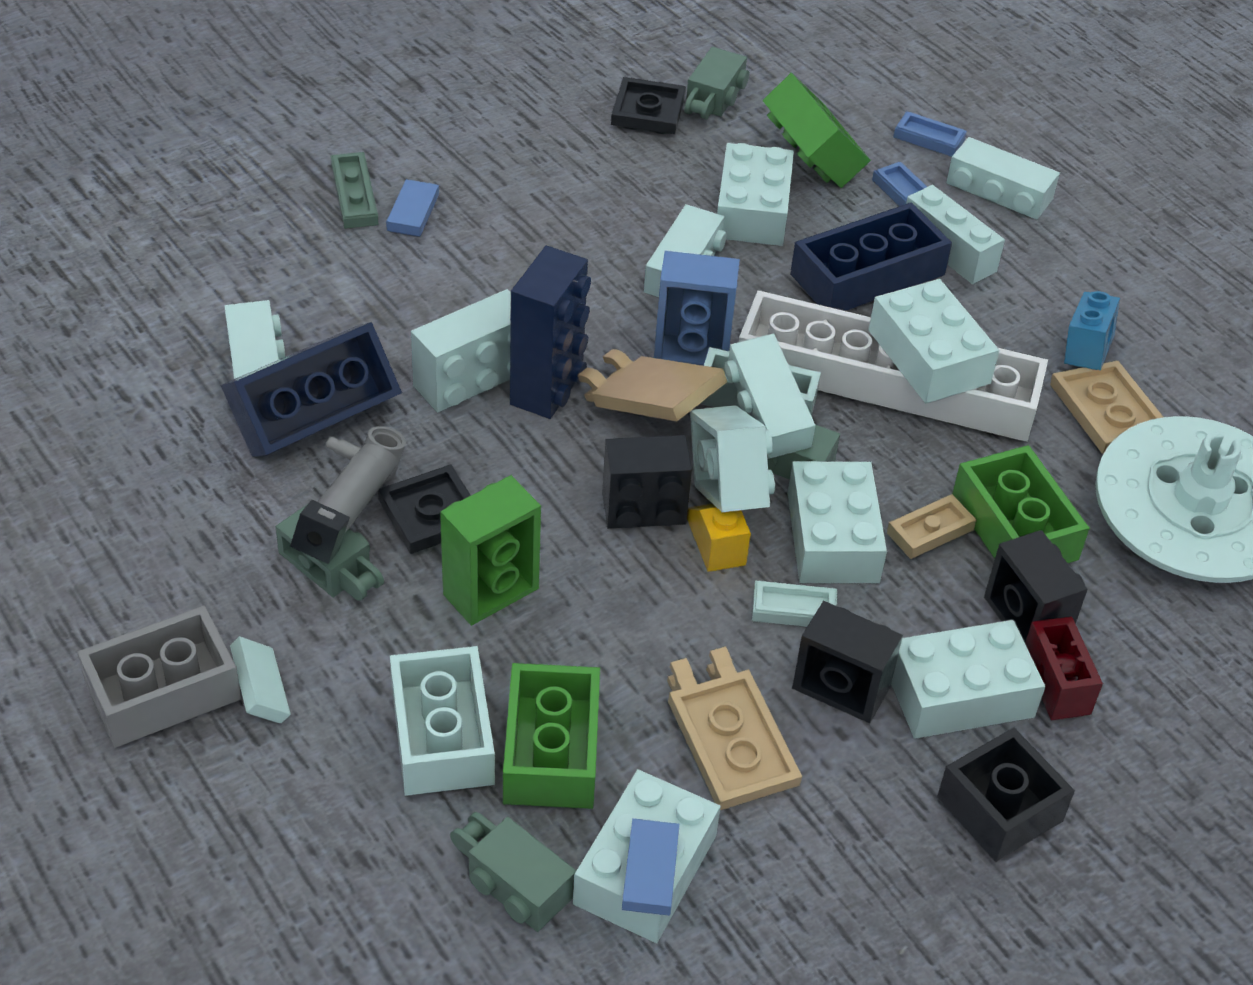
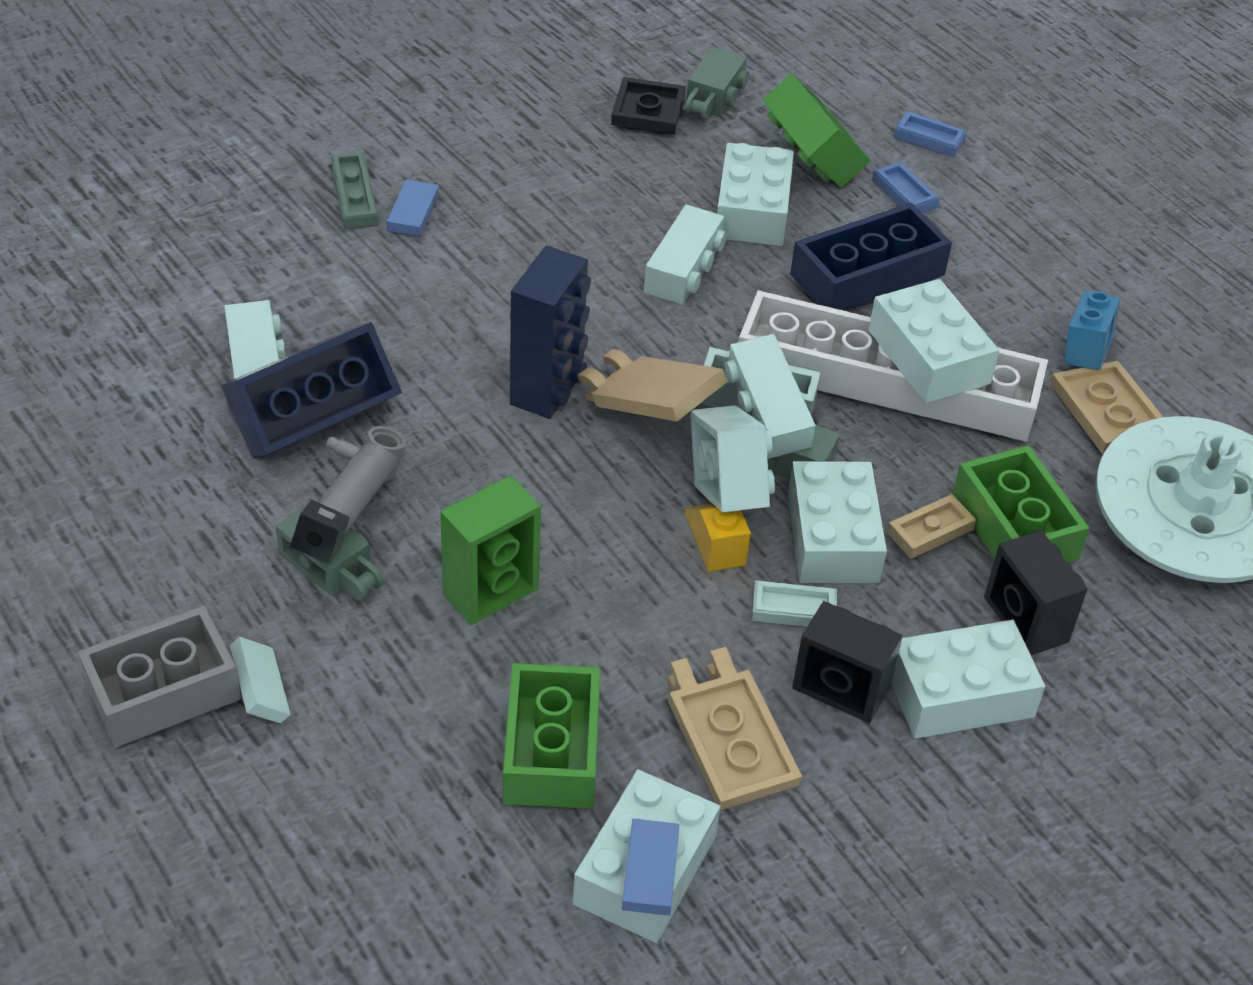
black plate [378,464,471,554] -> none
light aqua brick [390,646,495,796] -> none
light aqua brick [411,289,511,413] -> none
sand green brick [450,812,577,932] -> none
black brick [602,435,692,529] -> none
medium blue brick [654,251,740,366] -> none
light aqua brick [906,184,1005,284] -> none
black brick [937,727,1075,862] -> none
light aqua brick [946,137,1060,220] -> none
dark red brick [1025,616,1103,721] -> none

